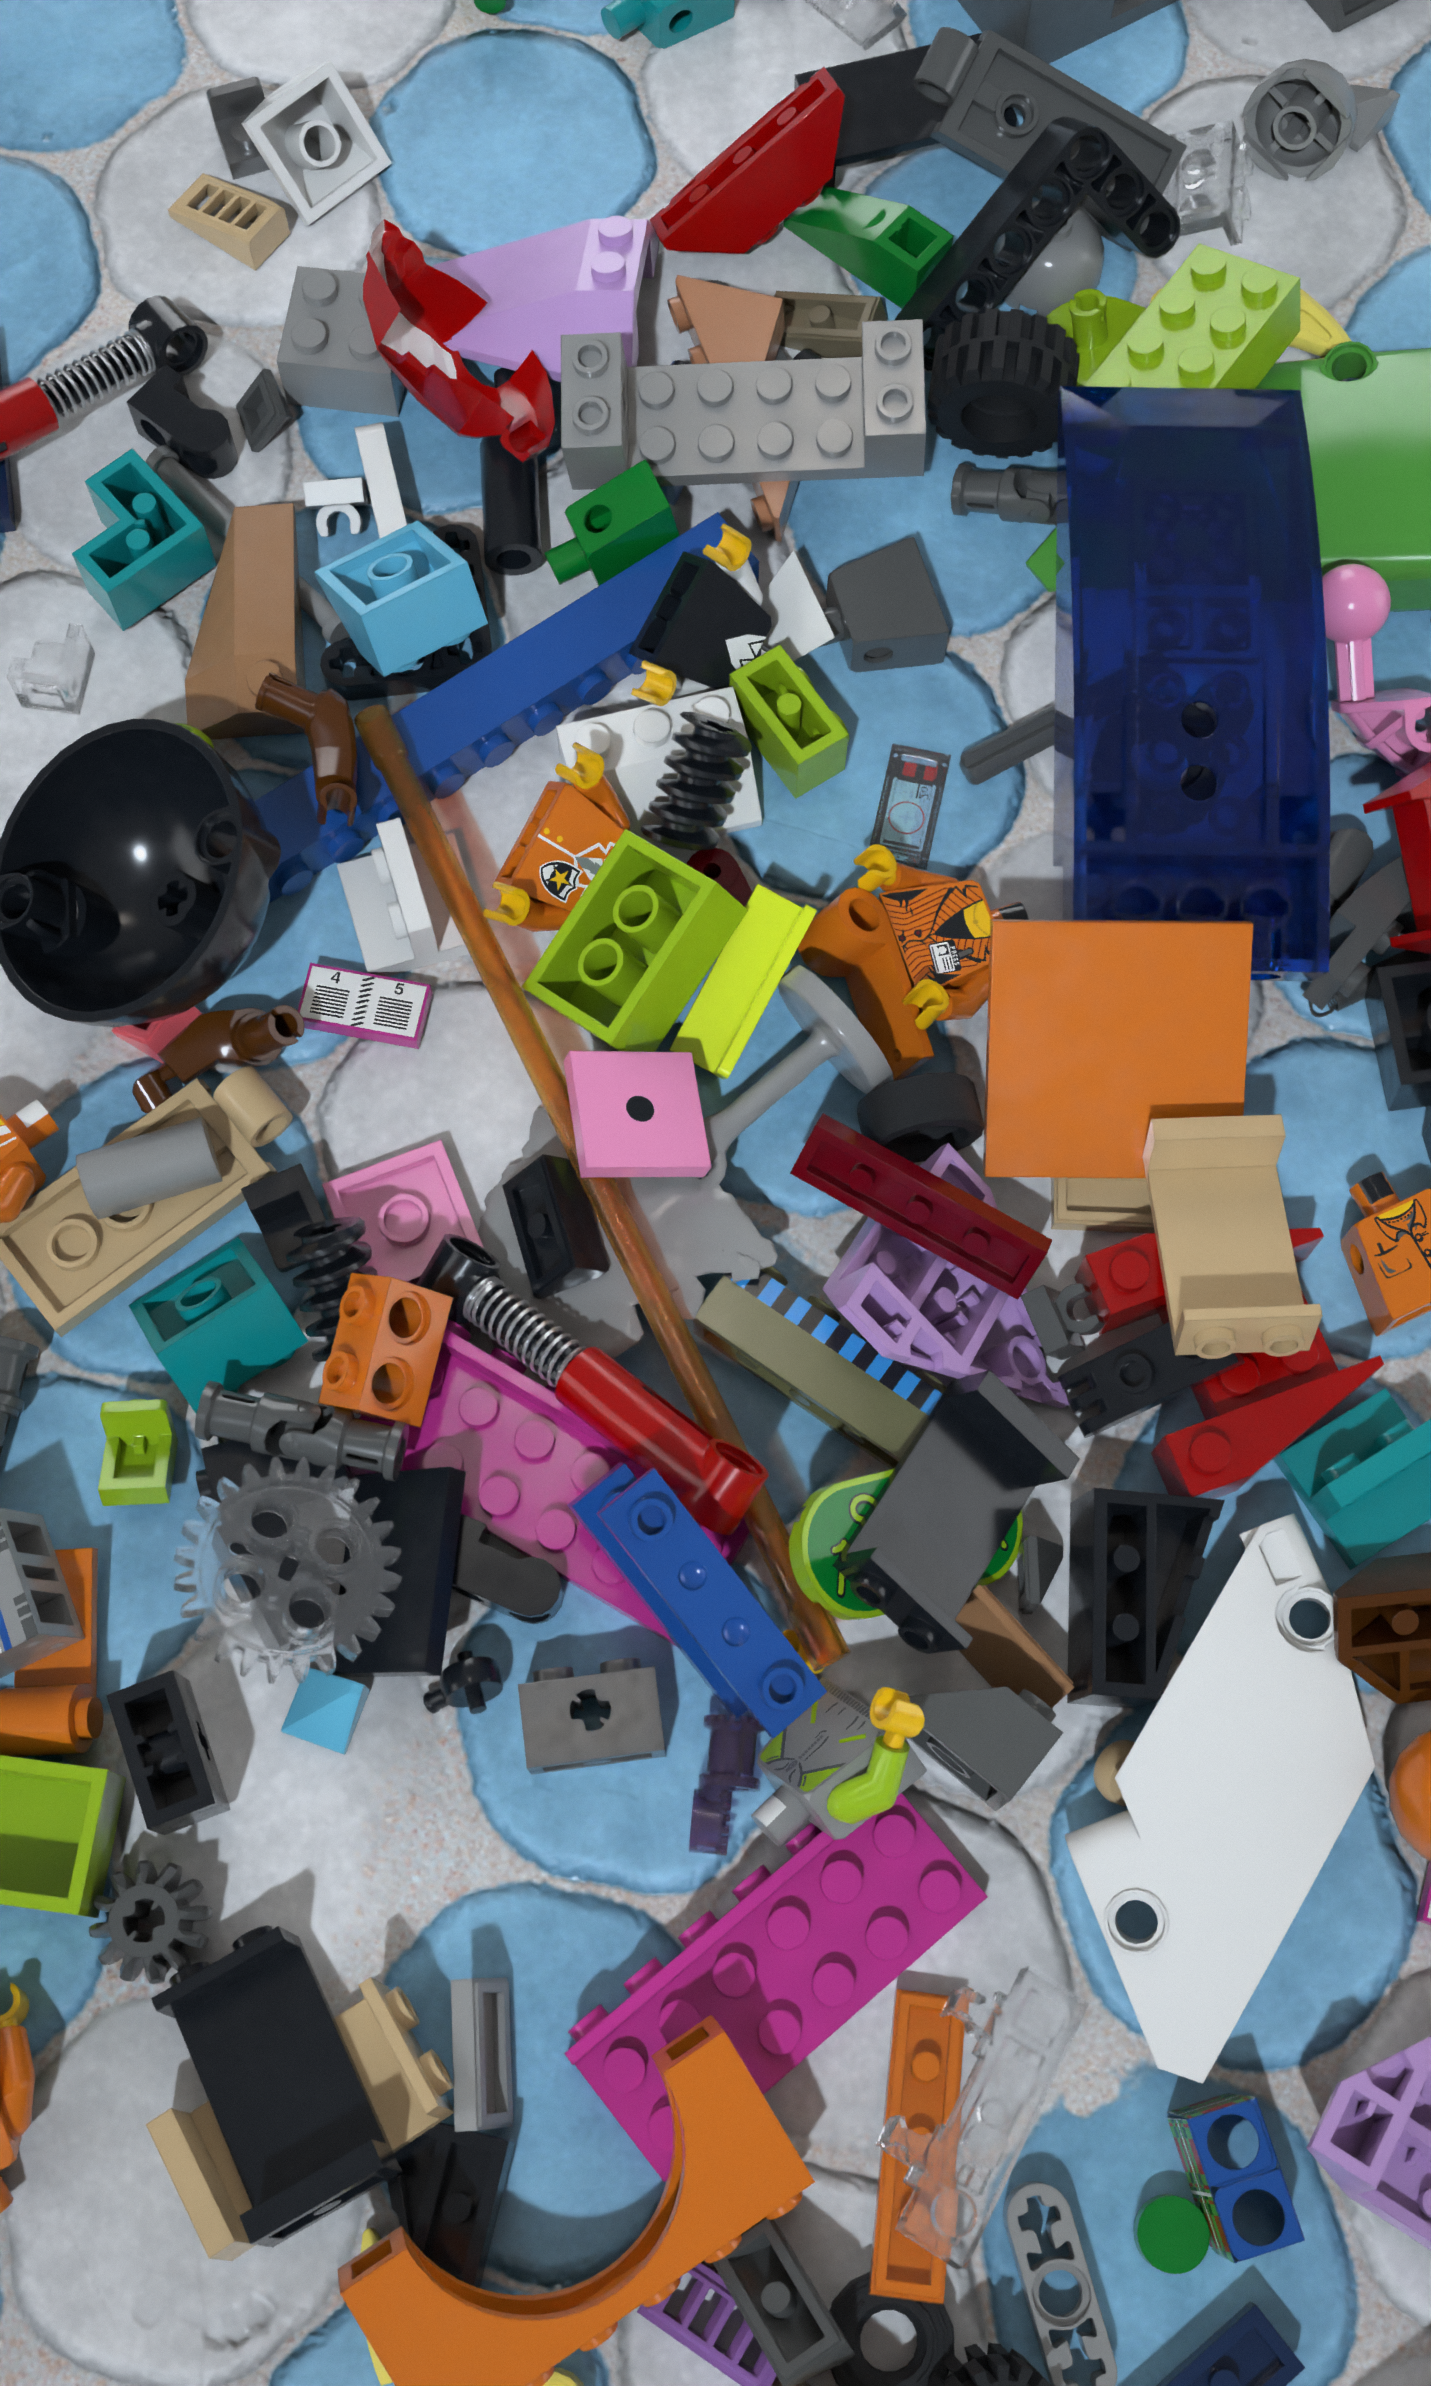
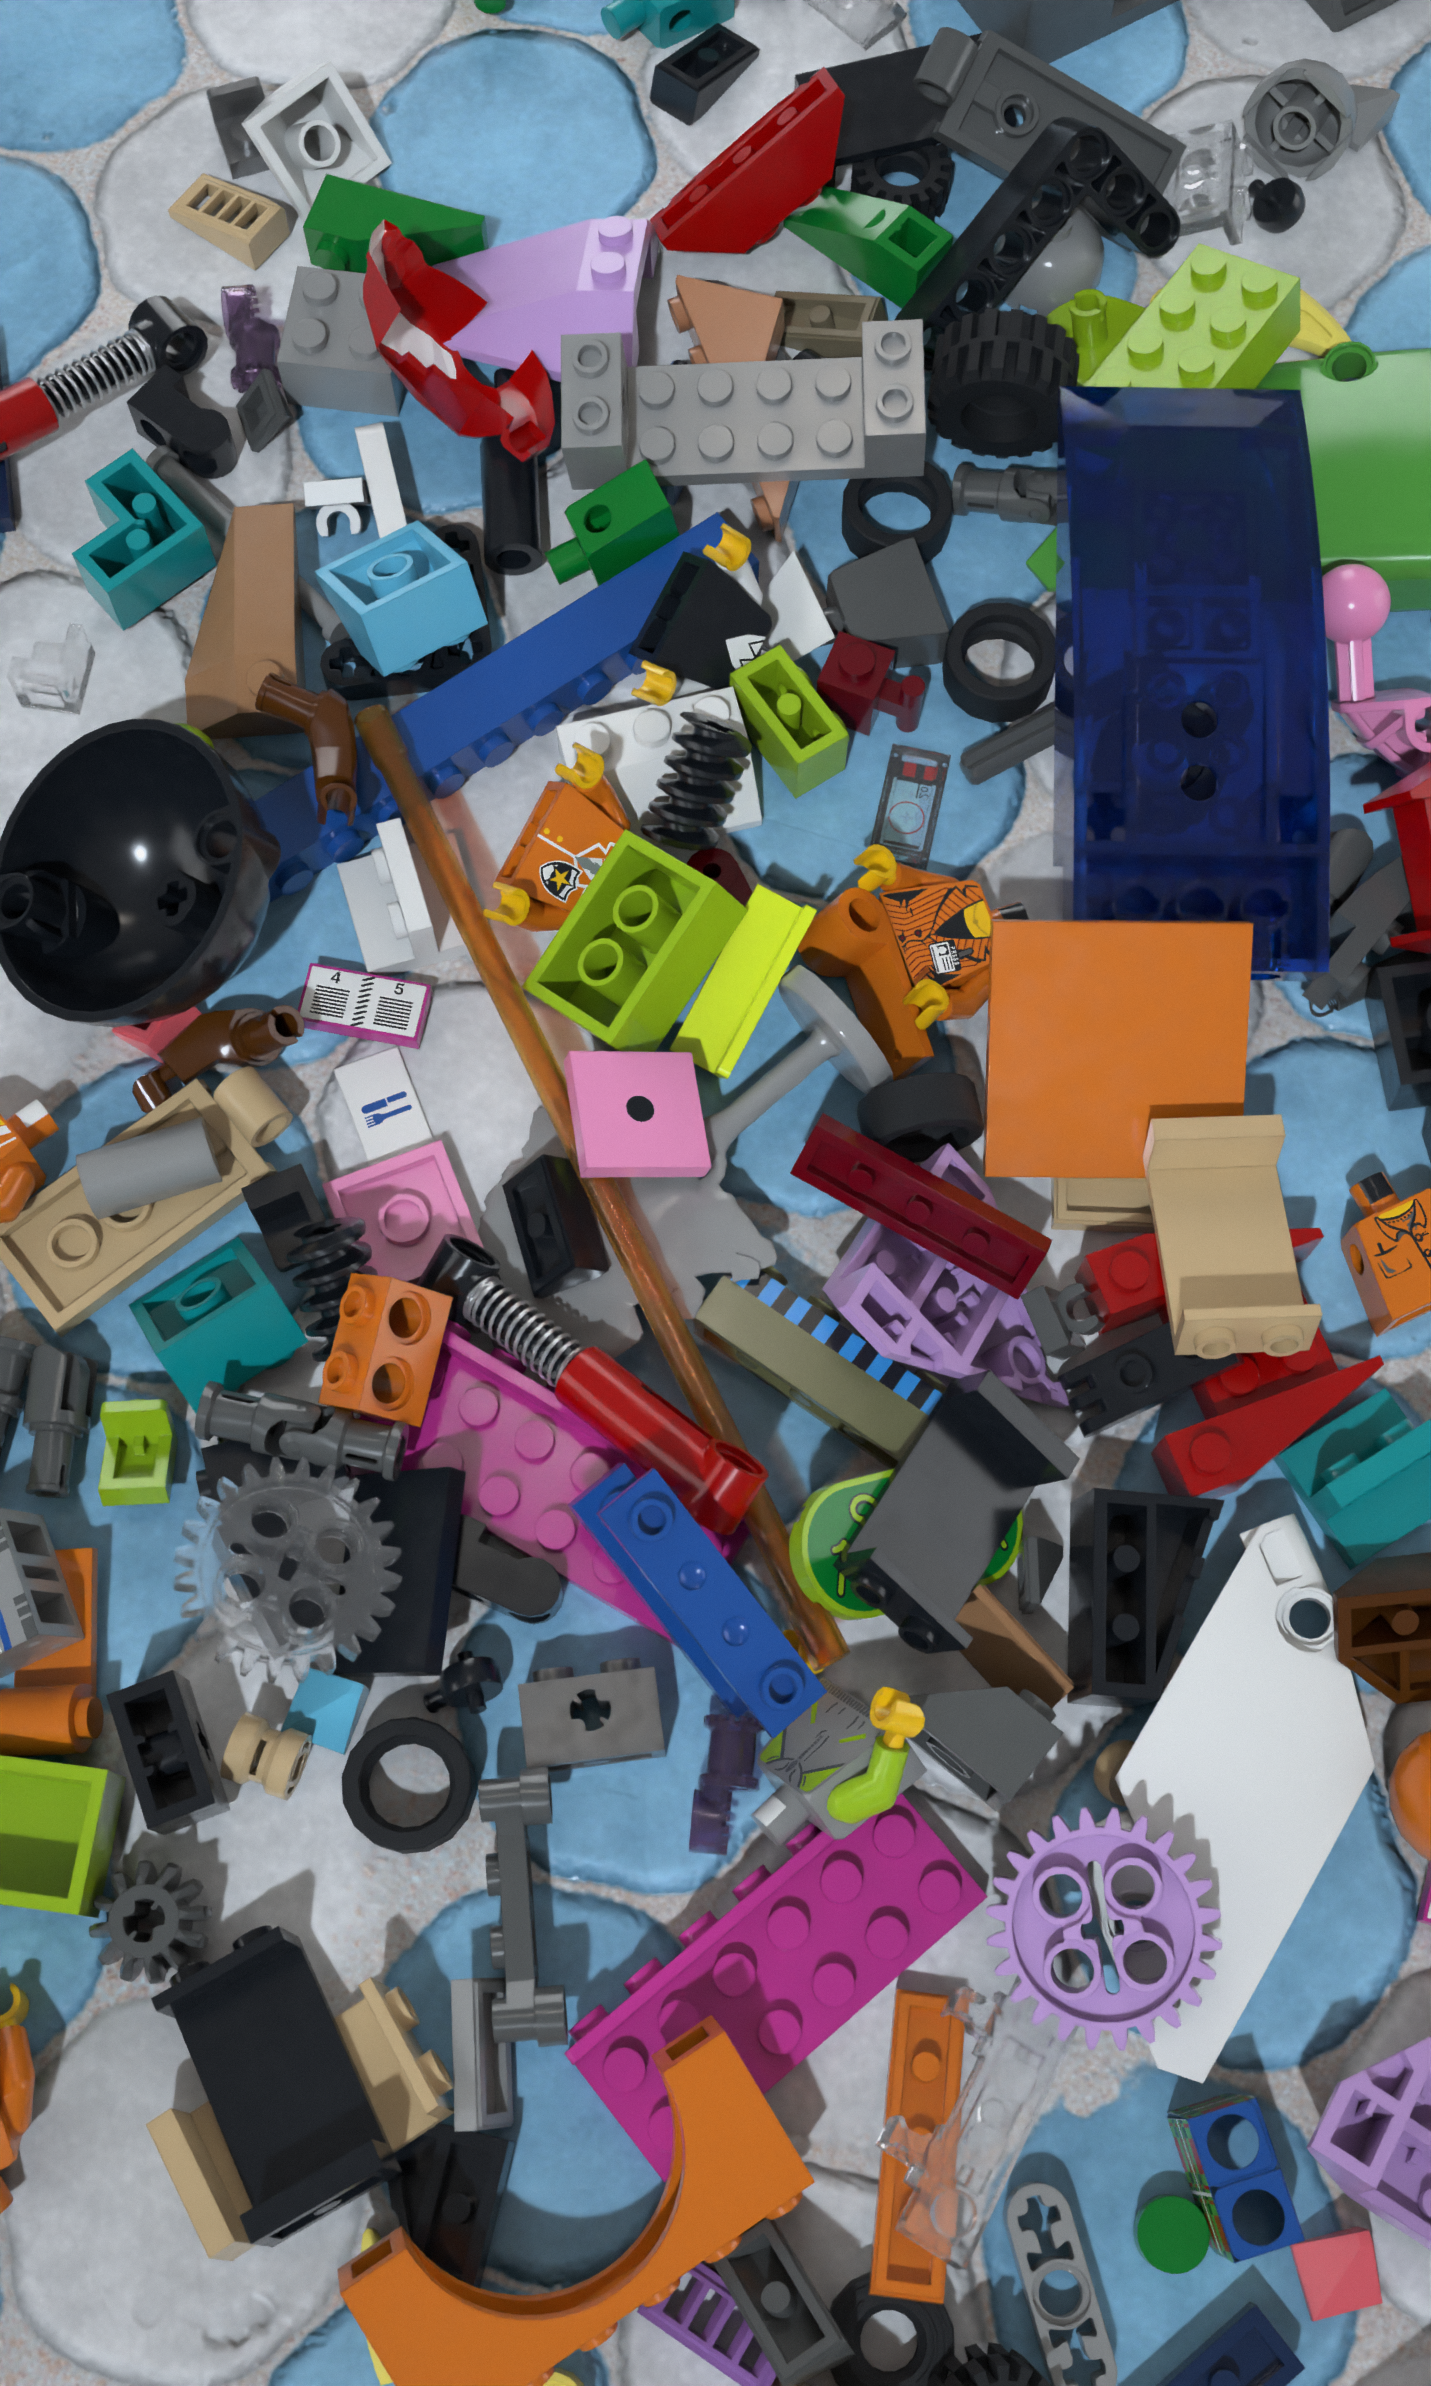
none -> dark grey arm [22,1345,98,1498]
none -> tan wheel [220,1712,312,1801]
none -> clear purple connector [221,284,282,394]
none -> green slope [303,174,489,274]
none -> white sticker [333,1046,434,1166]
none -> black tyre [342,1717,476,1854]
none -> dark grey plate [478,1766,568,2047]
none -> black slope [650,23,760,125]
none -> dark red brick [816,631,925,736]
none -> black tyre [841,461,953,565]
none -> black tyre [850,143,952,222]
none -> black tyre [942,603,1058,723]
none -> lavender gear [986,1807,1222,2051]
none -> black piece [1248,178,1306,234]
none -> coral slope [1290,2226,1382,2321]

